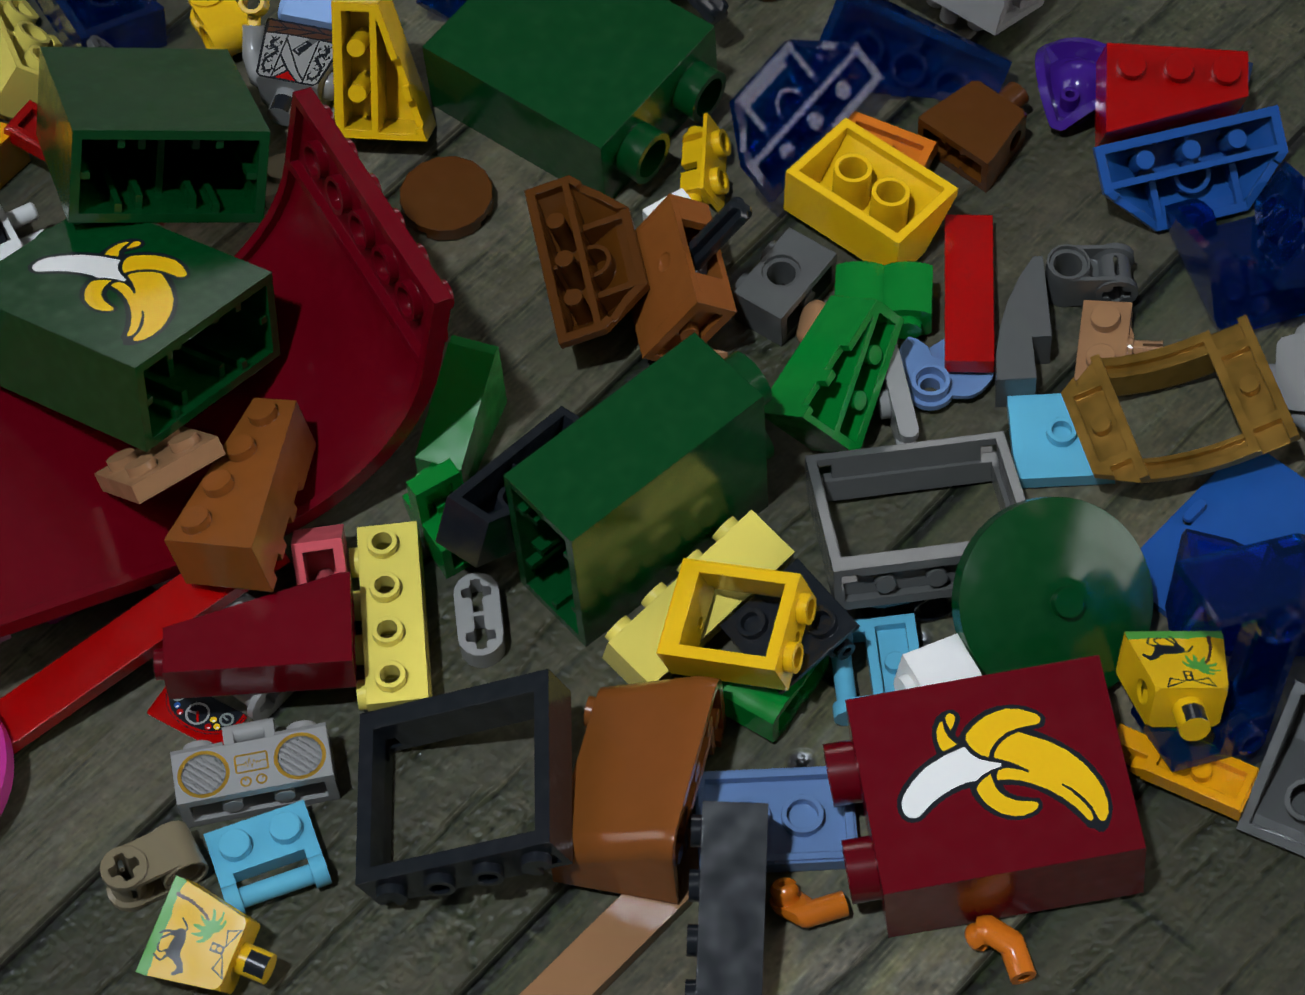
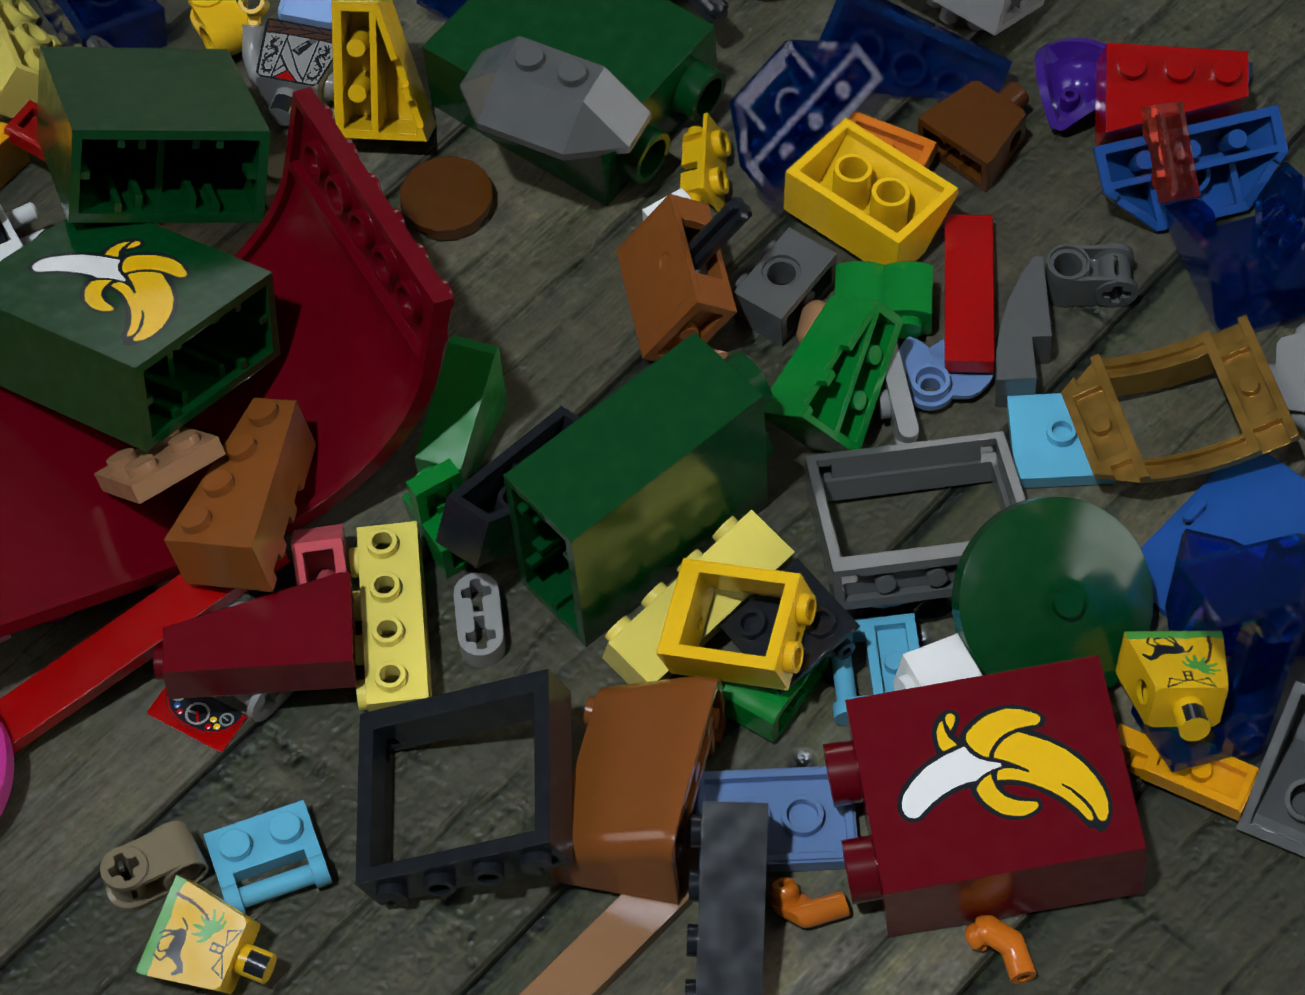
light grey piece [170,717,340,828] -> none
reddish brown wedge [524,175,650,349] -> none
medium nougat plate [1074,300,1164,381] -> none
none -> dark grey wedge [460,36,651,161]
none -> clear red plate [1141,102,1201,204]

